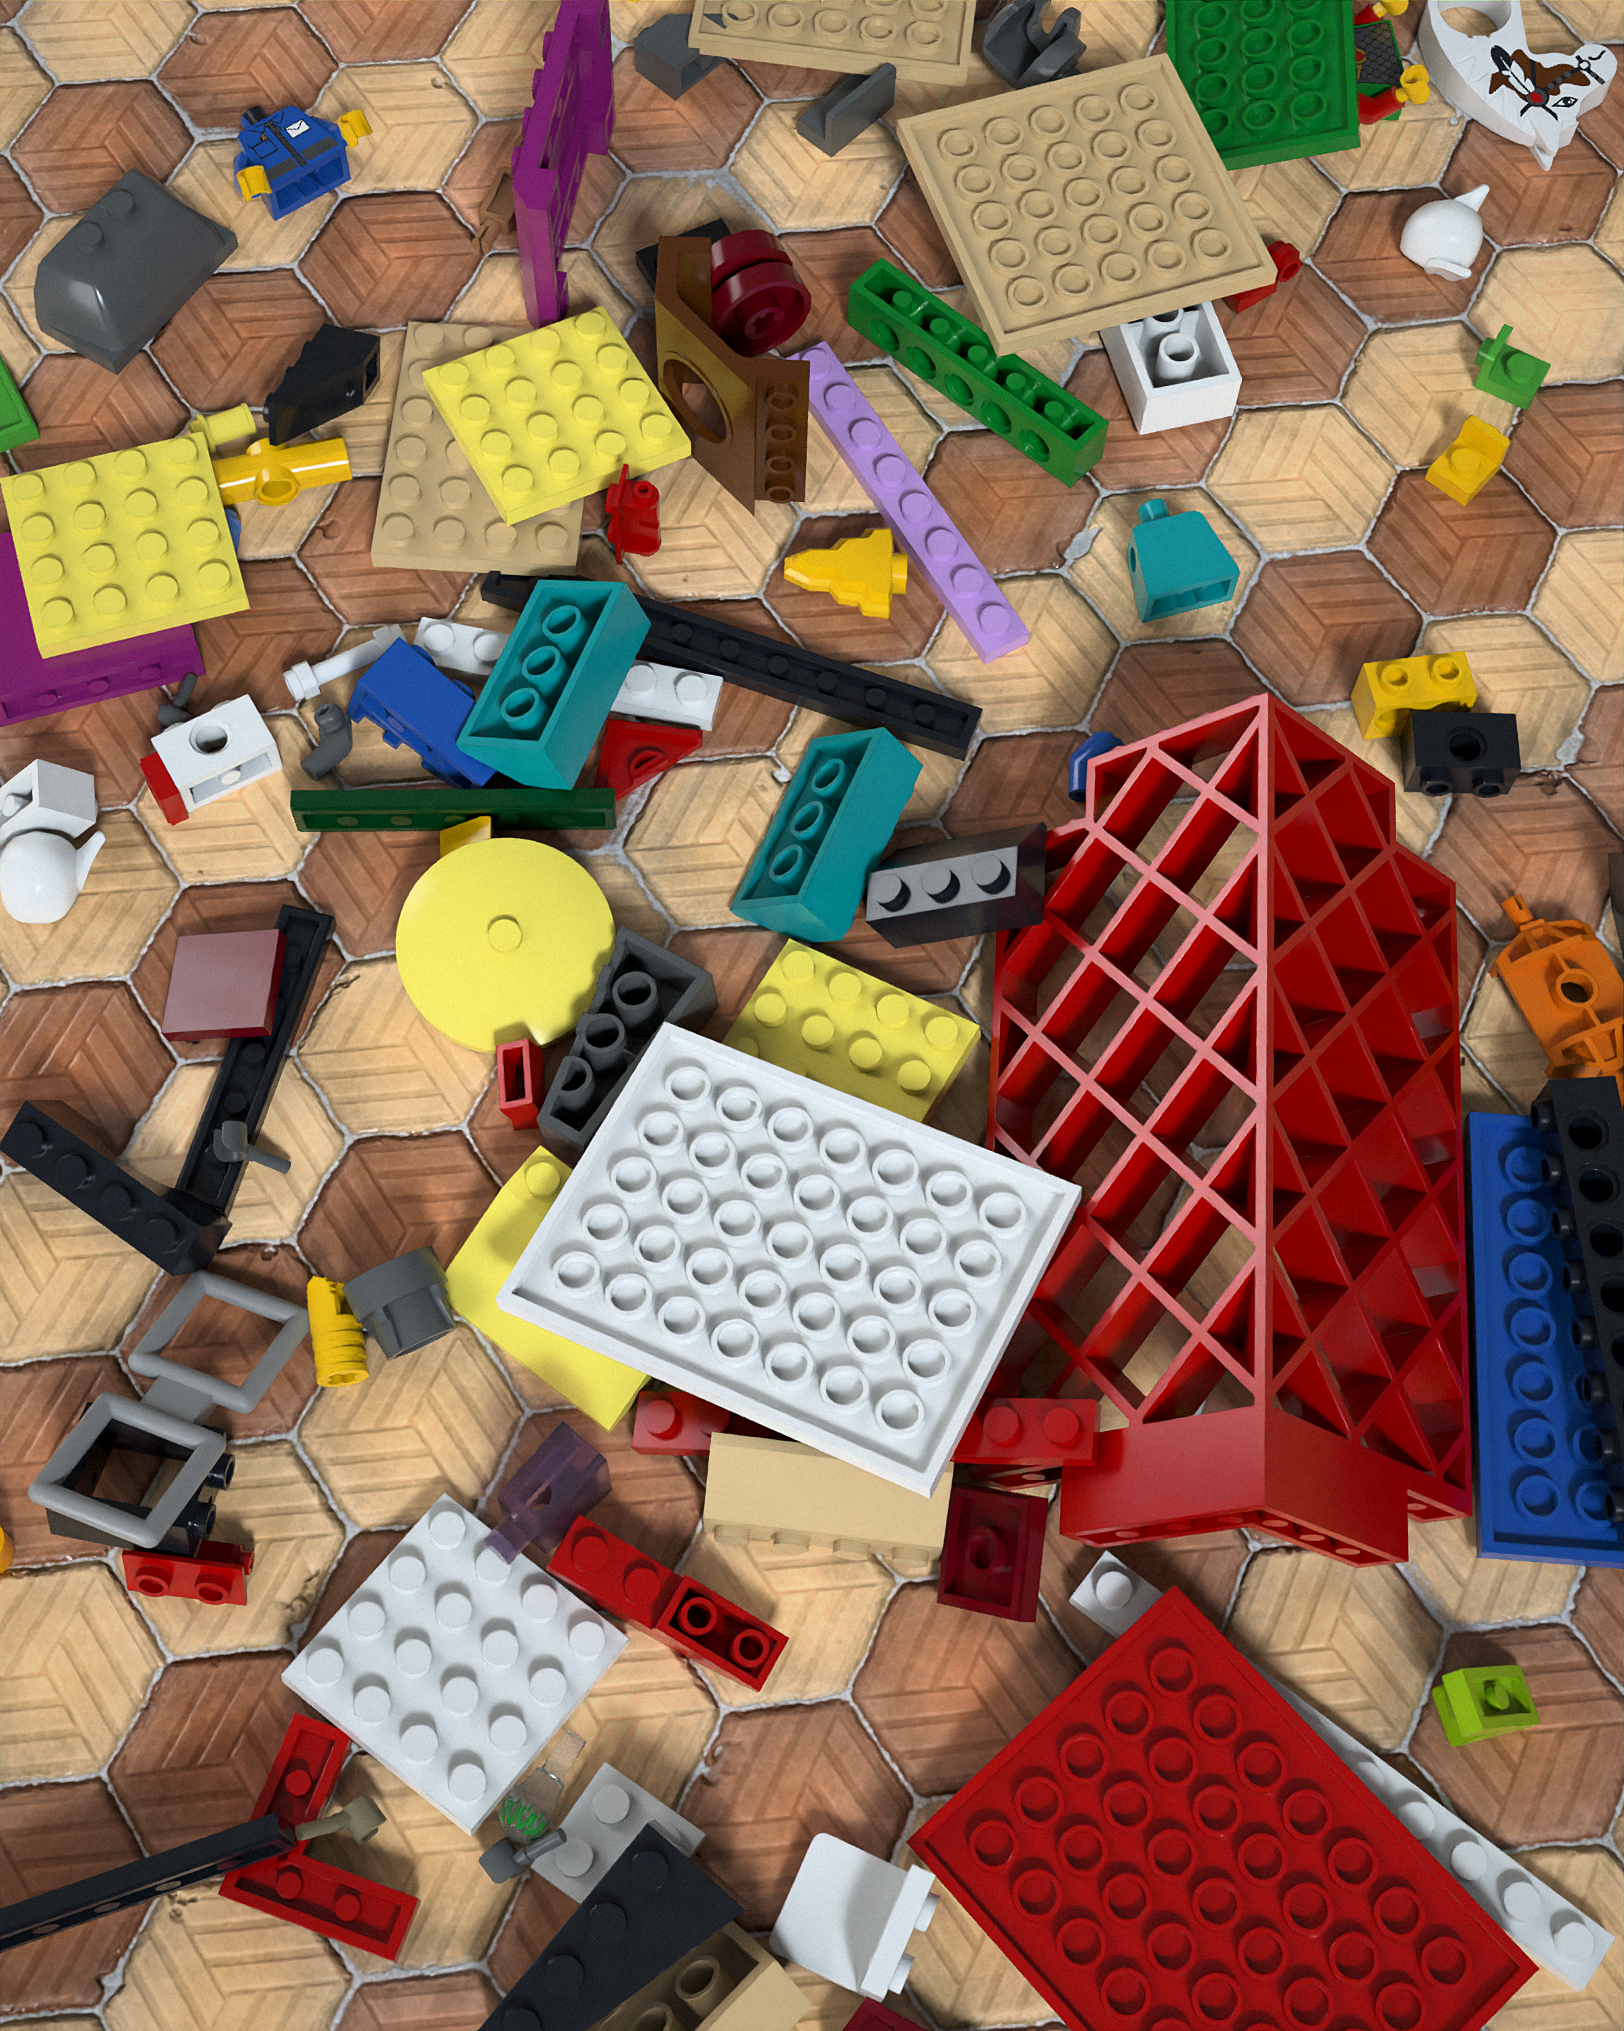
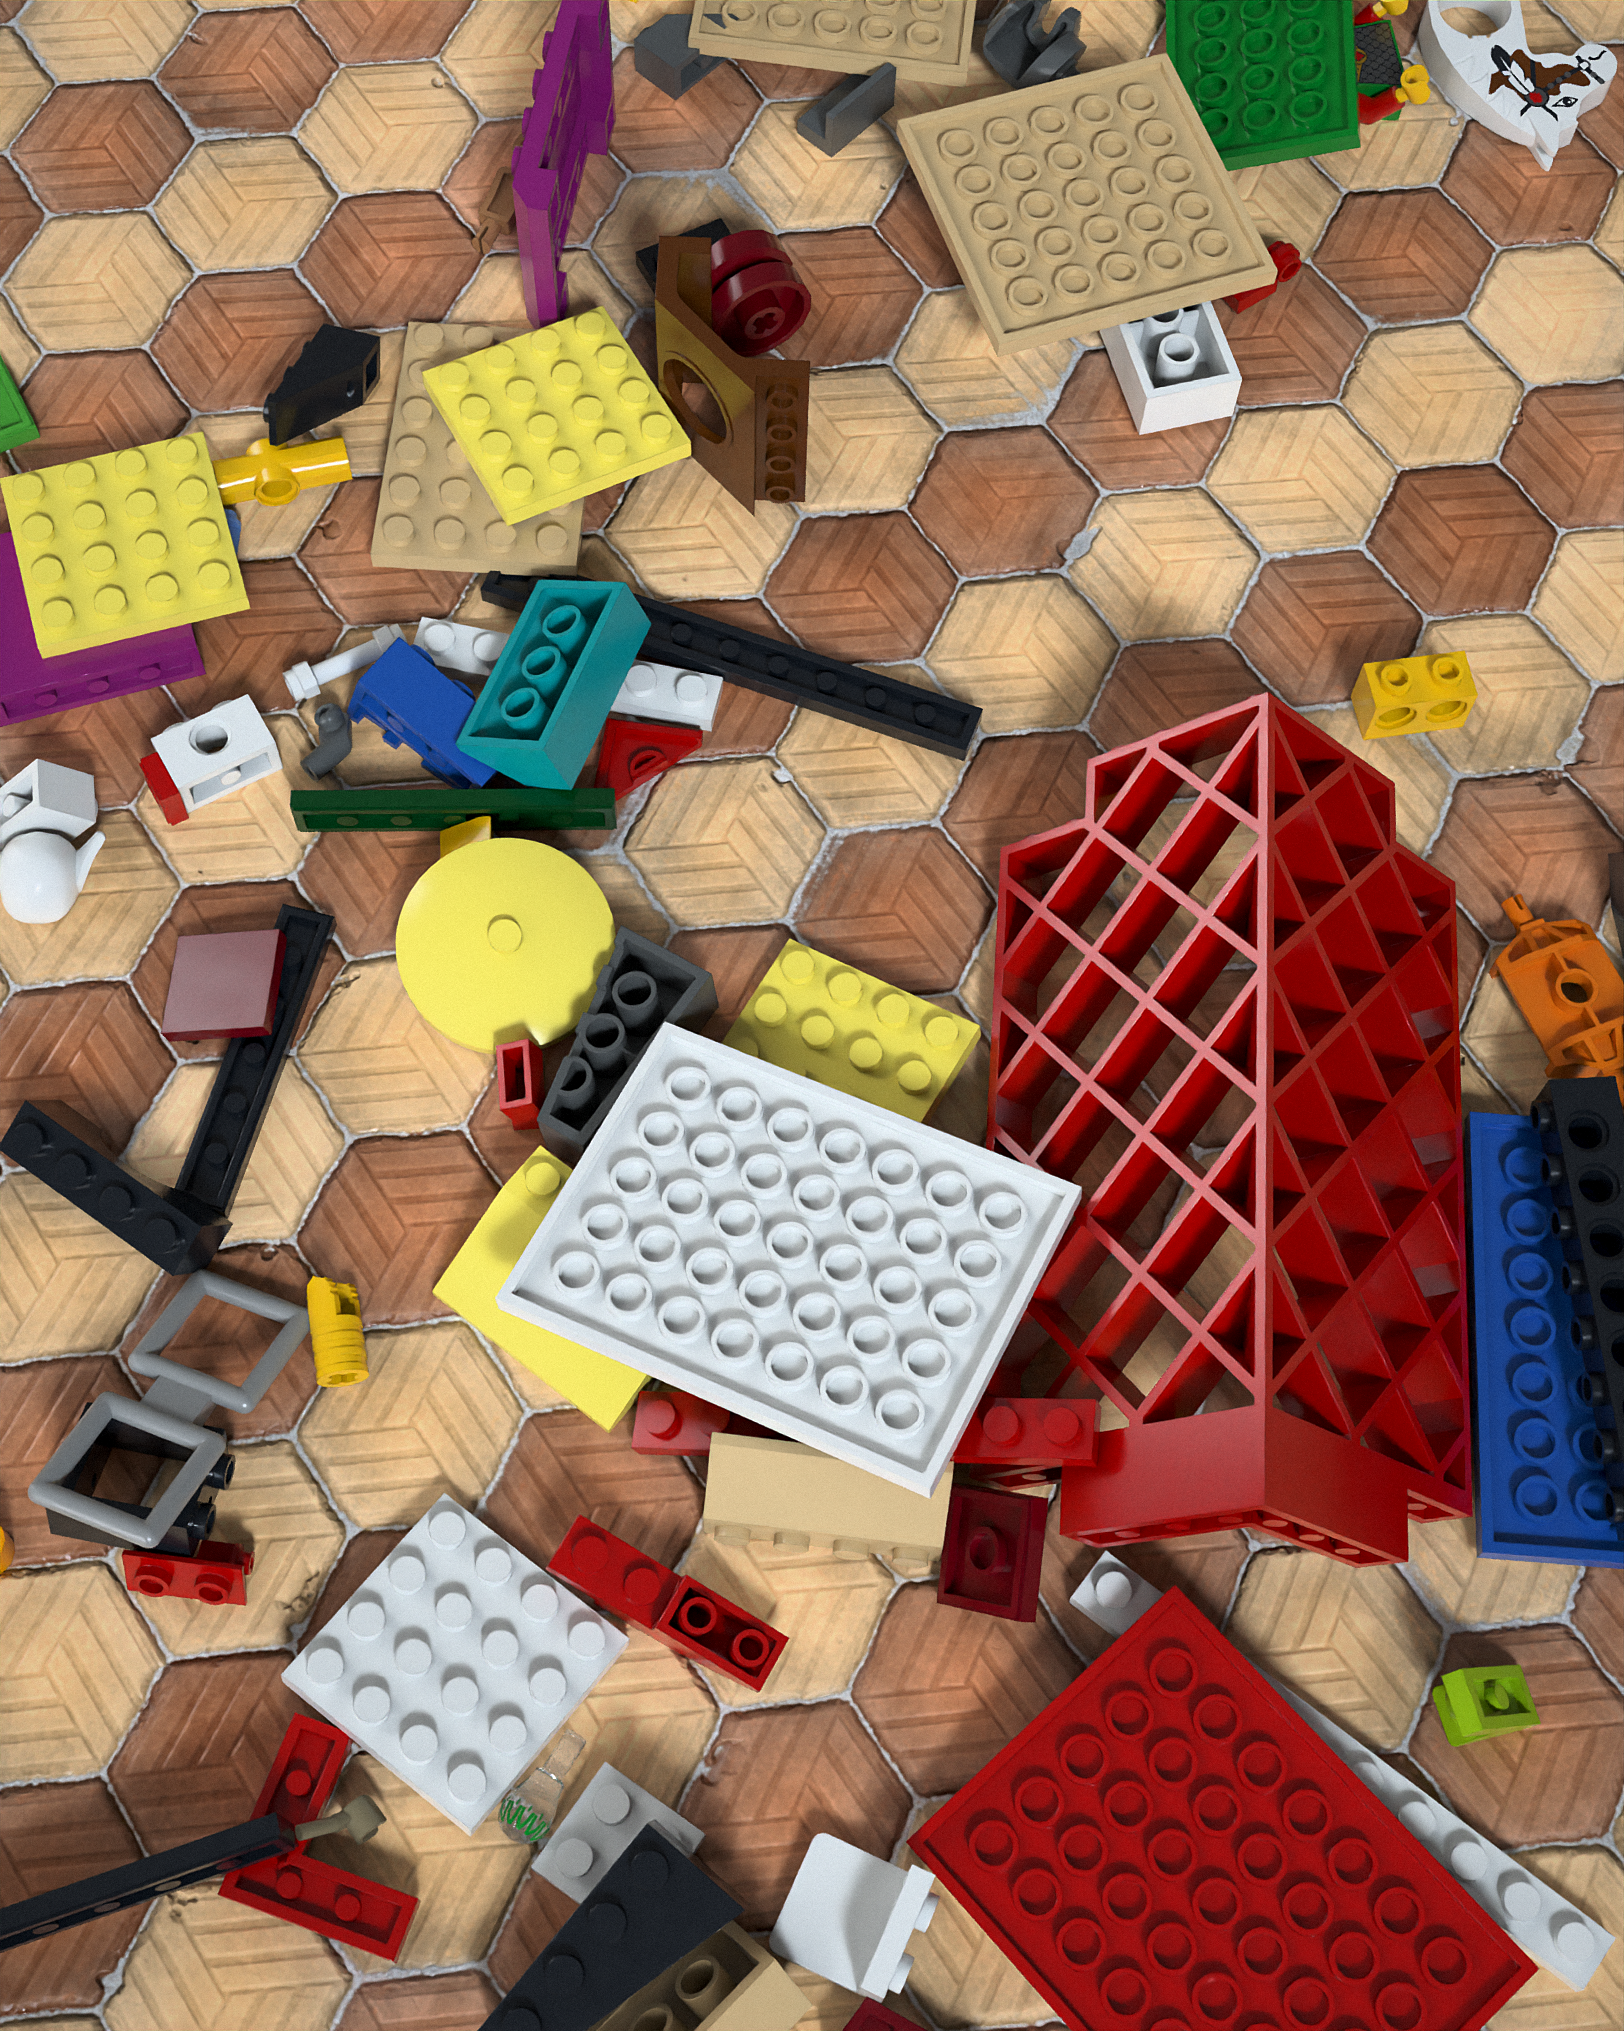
dark grey windscreen [34,168,239,375] -> none
dark grey hand [158,673,198,734] -> none
light yellow pin [188,403,257,453] -> none
dark grey hand [213,1121,291,1174] -> none
blue torso [234,106,374,221] -> none
dark grey piece [341,1246,457,1361] -> none
dark grey hand [478,1828,567,1884] -> none
clear purple torso [483,1421,612,1565] -> none
red hinge [605,464,662,565] -> none
teal slope [729,727,923,943] -> none
lavender plate [783,341,1030,665] -> none
yellow rock [784,527,908,619] -> none
green brick [847,257,1109,488] -> none
black slope [866,822,1047,949] -> none
blue arm [1068,731,1124,802] -> none
teal torso [1126,498,1240,623] -> none
black brick [1399,711,1521,798] -> none
white piece [1400,184,1489,281] -> none
yellow bracket [1425,415,1511,506] -> none
bright green bracket [1474,324,1551,411] -> none

